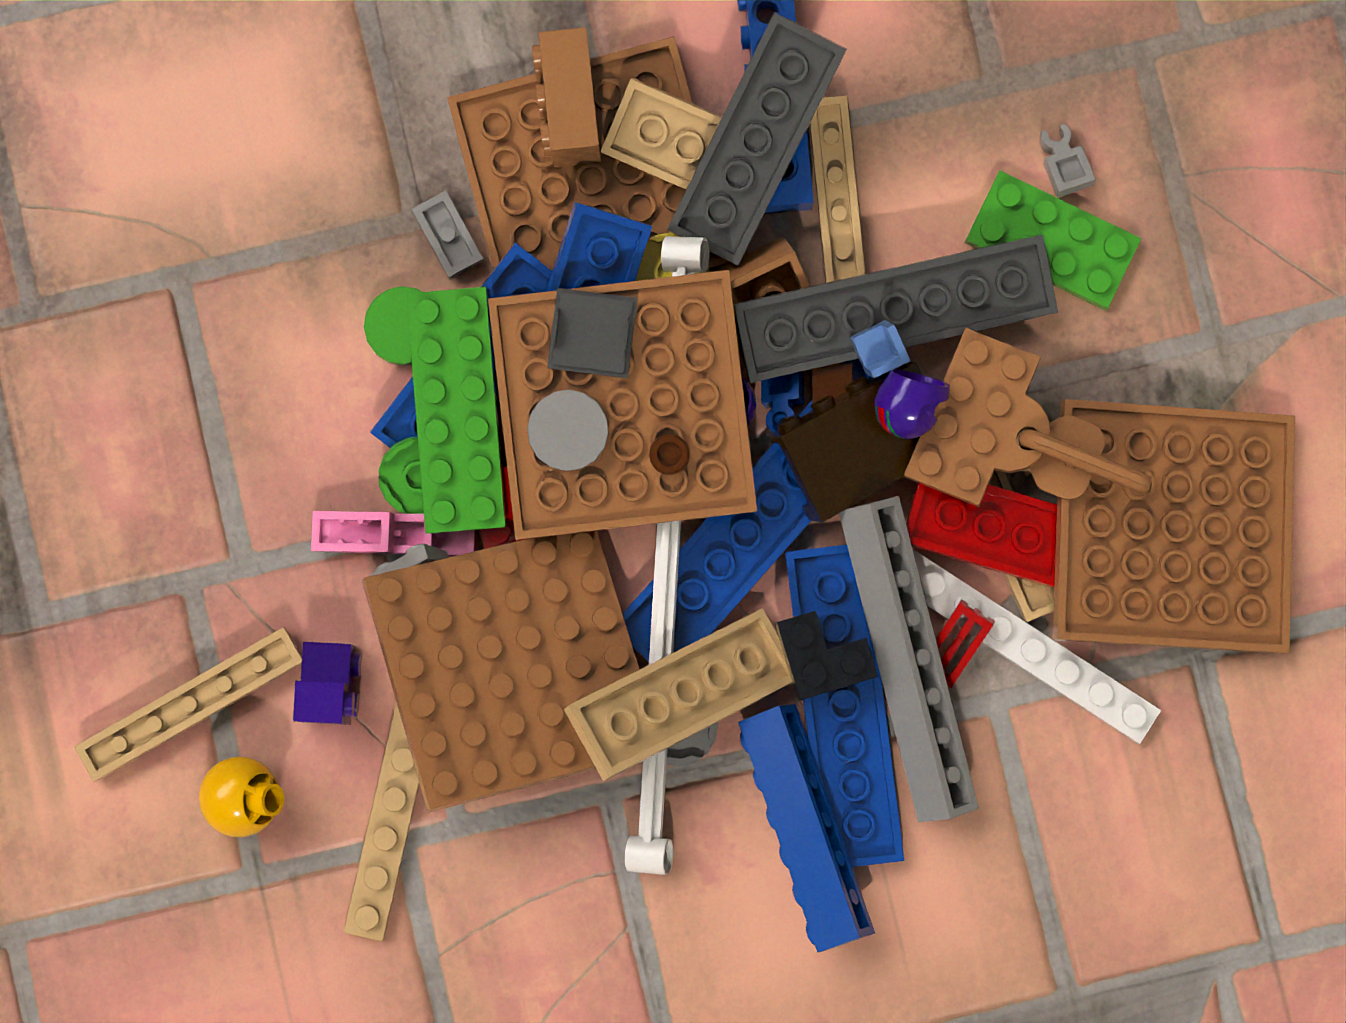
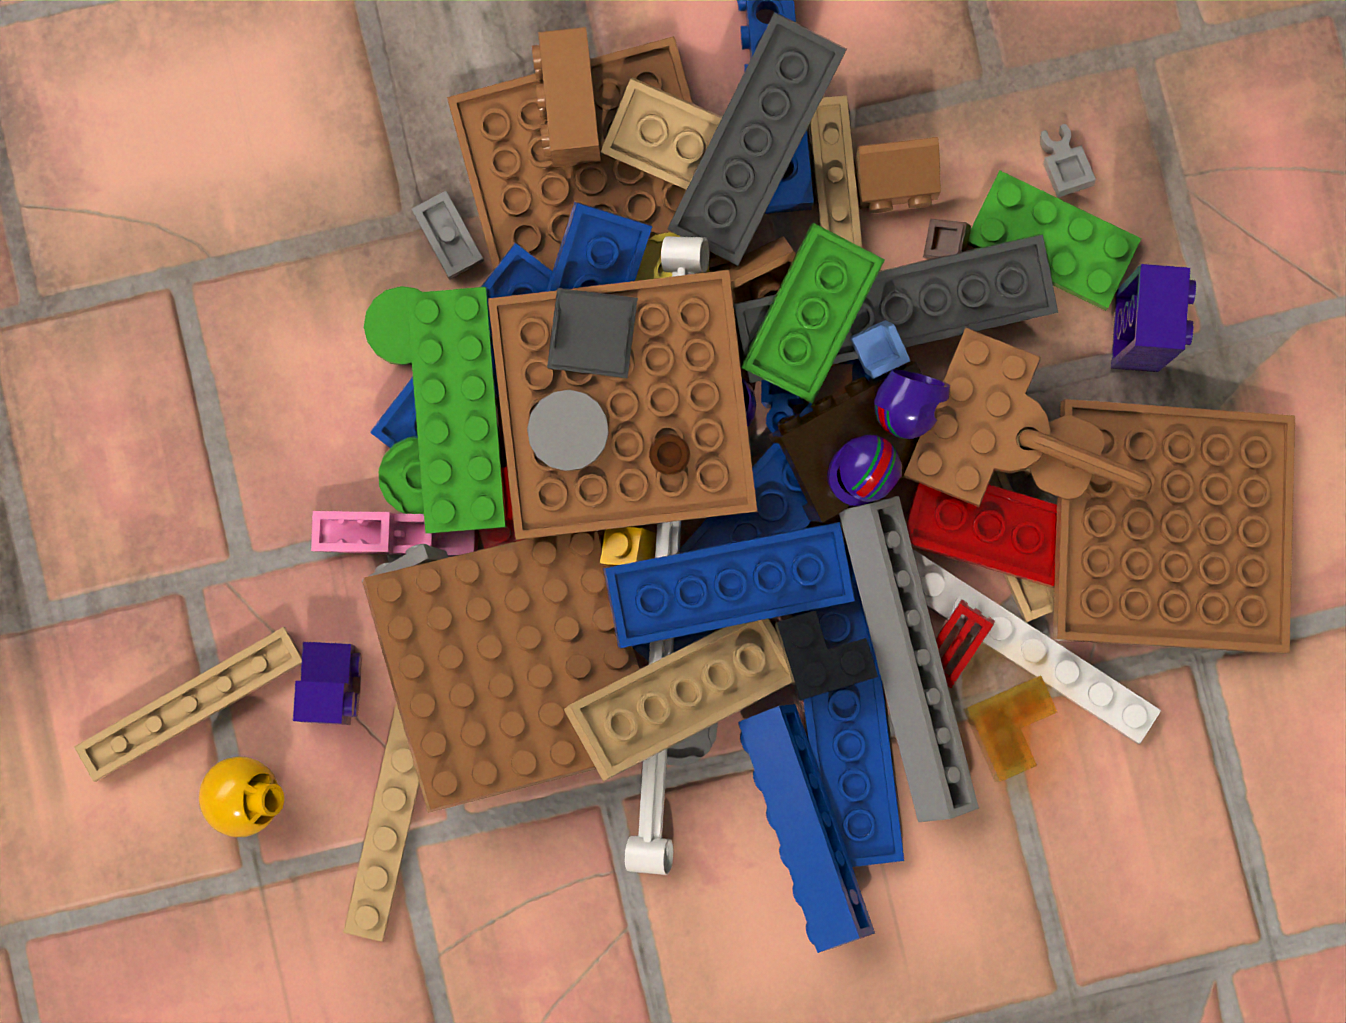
none -> yellow brick [600,527,657,566]
none -> blue plate [603,522,855,648]
none -> bright green tile [740,223,885,403]
none -> dark purple helmet [827,435,902,506]
none -> medium nougat slope [854,137,941,213]
none -> reddish brown tile [923,219,971,260]
none -> clear yellow brick [963,675,1057,782]
none -> dark purple brick [1111,264,1196,372]

